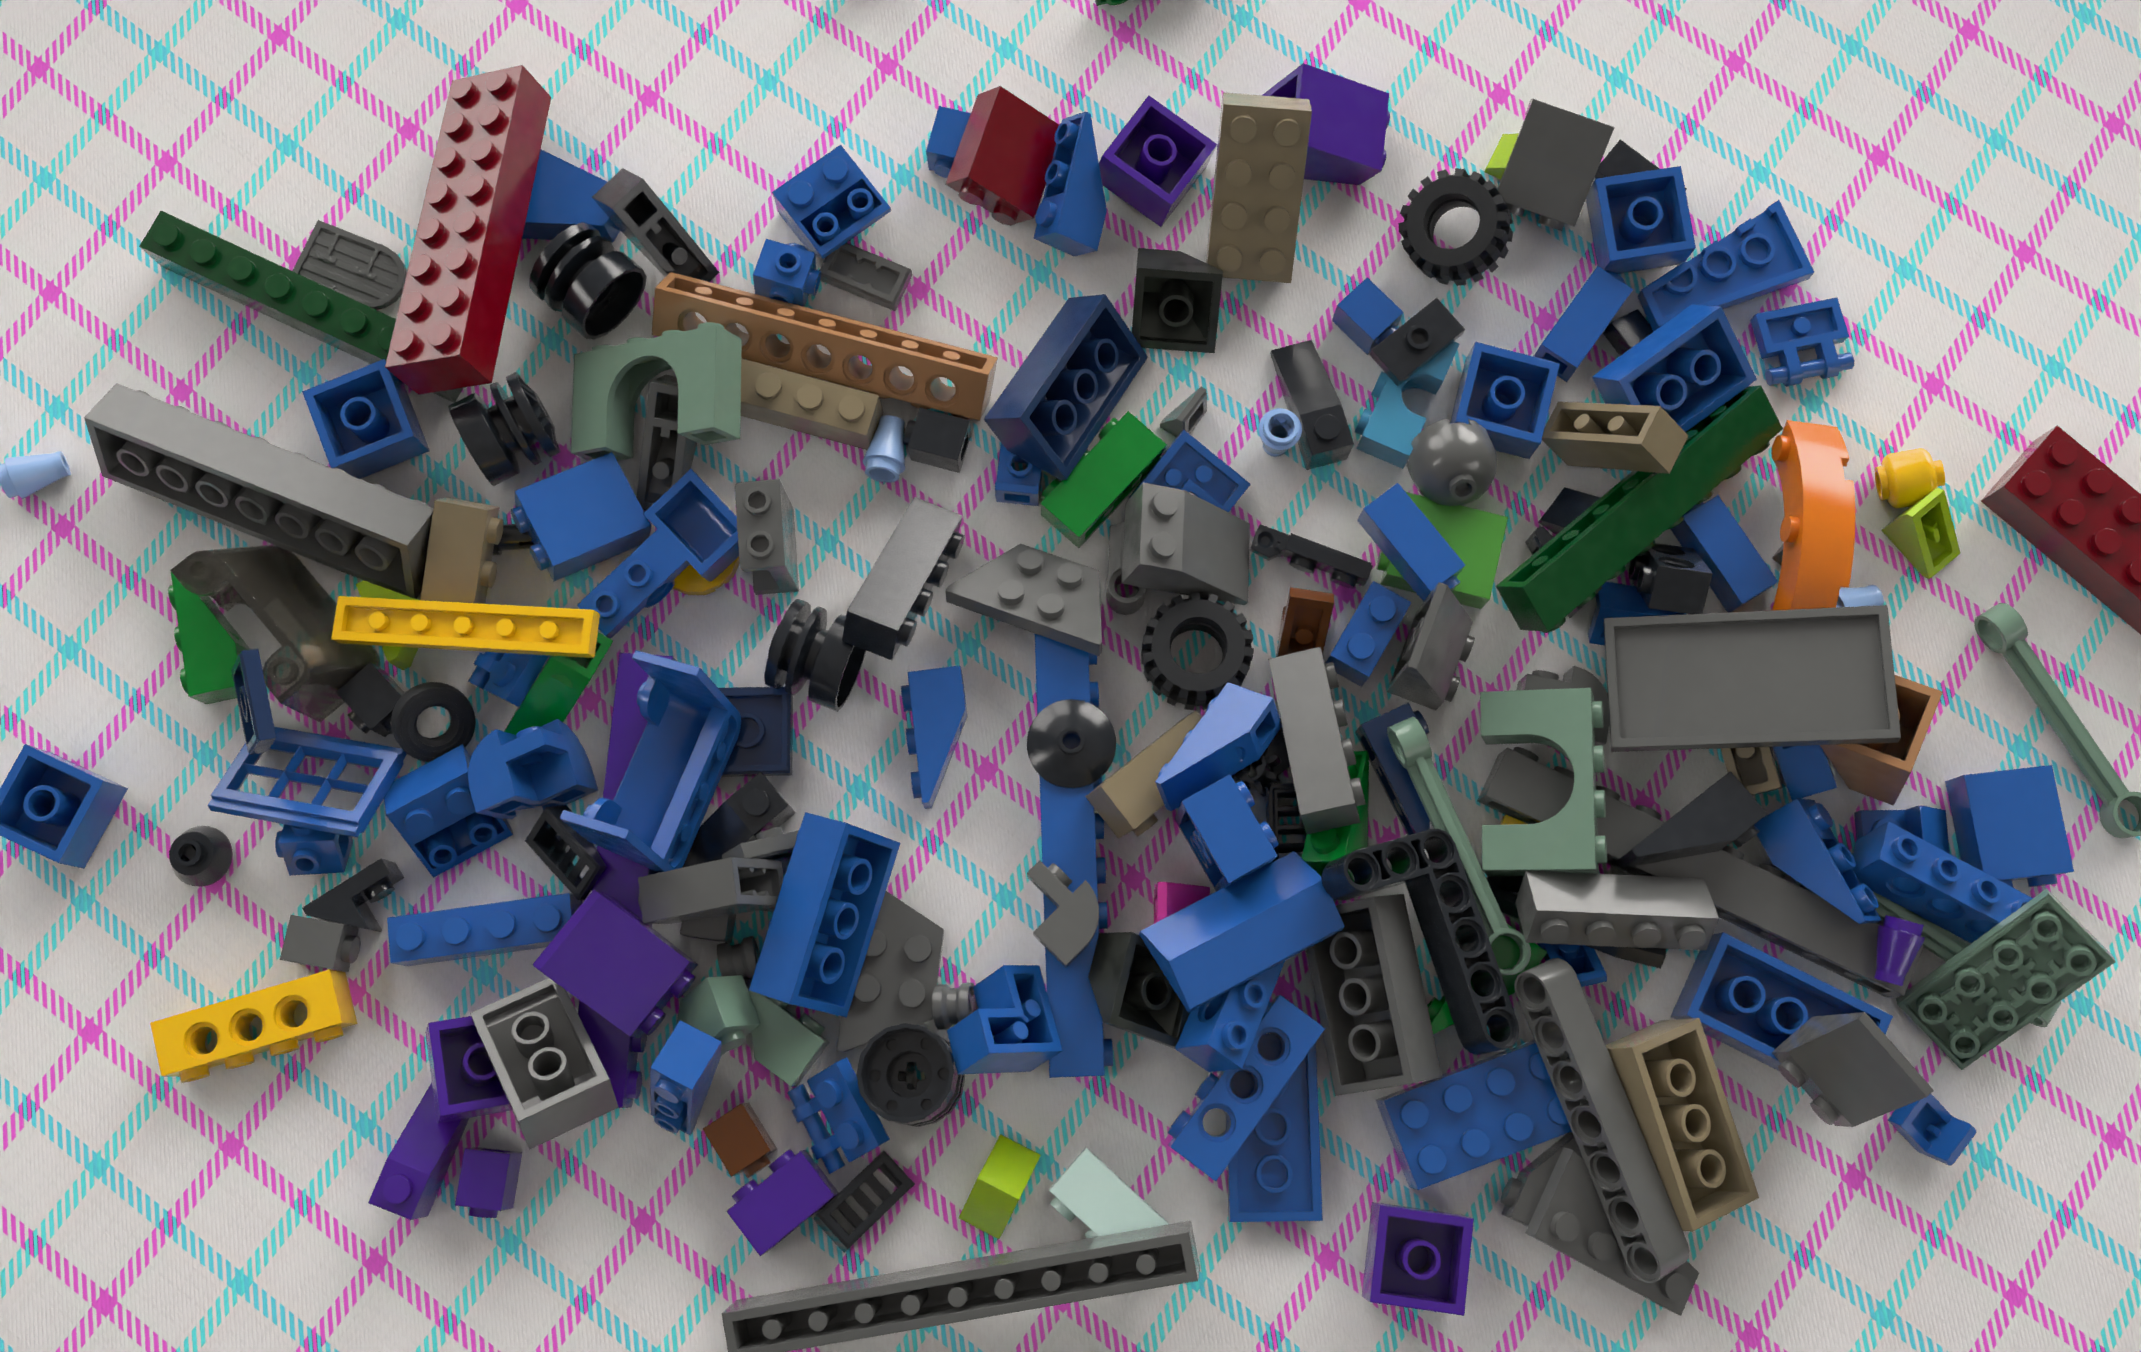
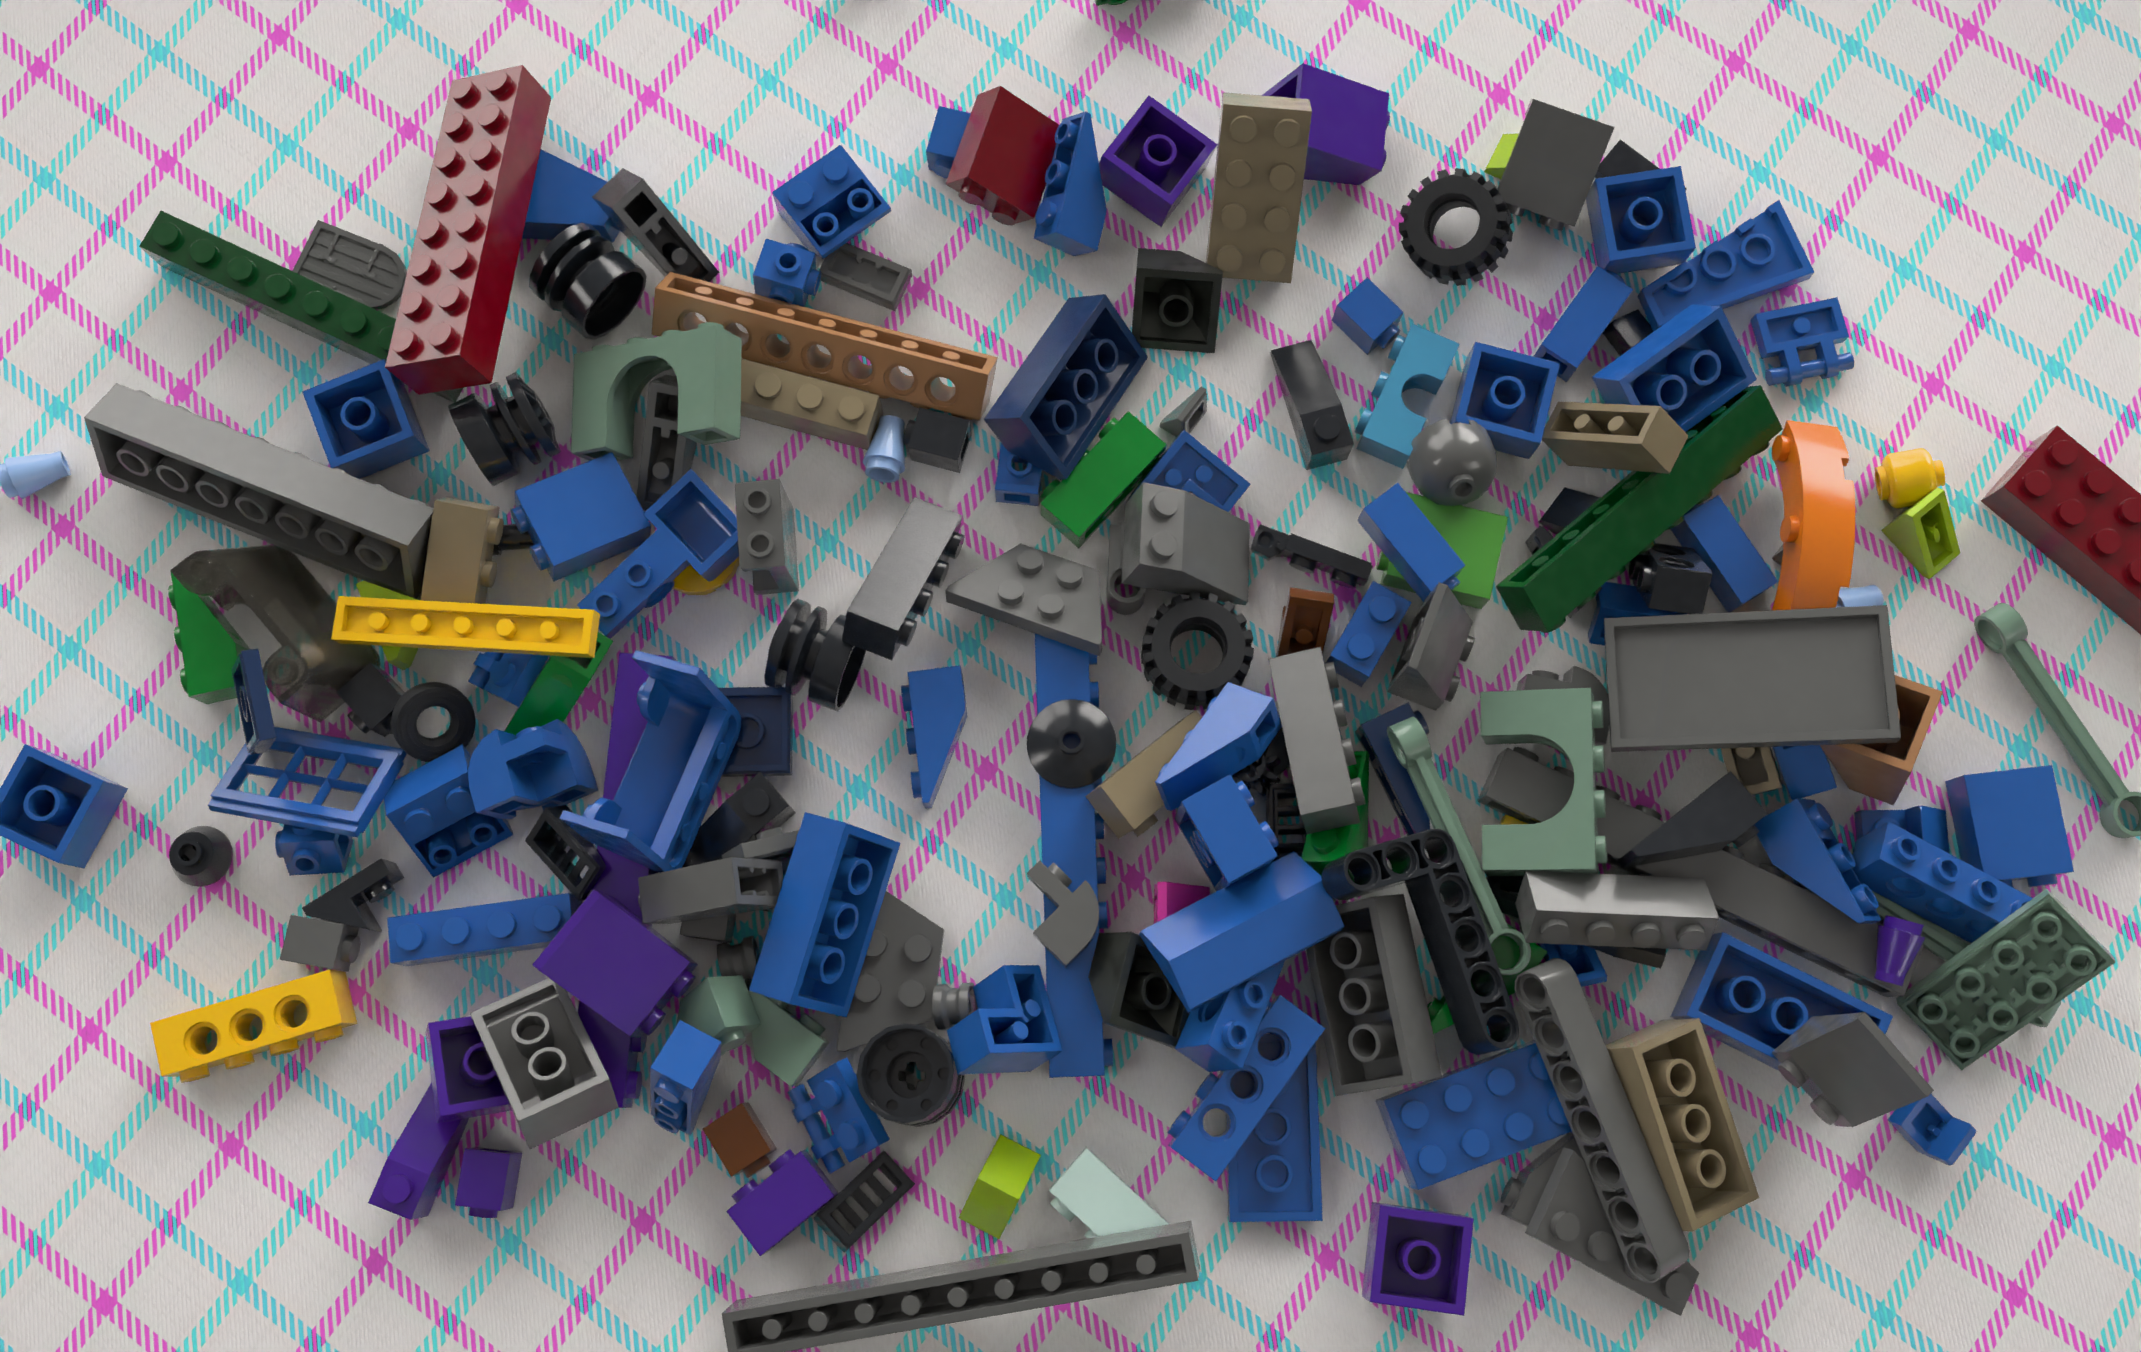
light blue cone [1259,408,1302,457] -> none
black plate [1369,298,1465,386] -> none

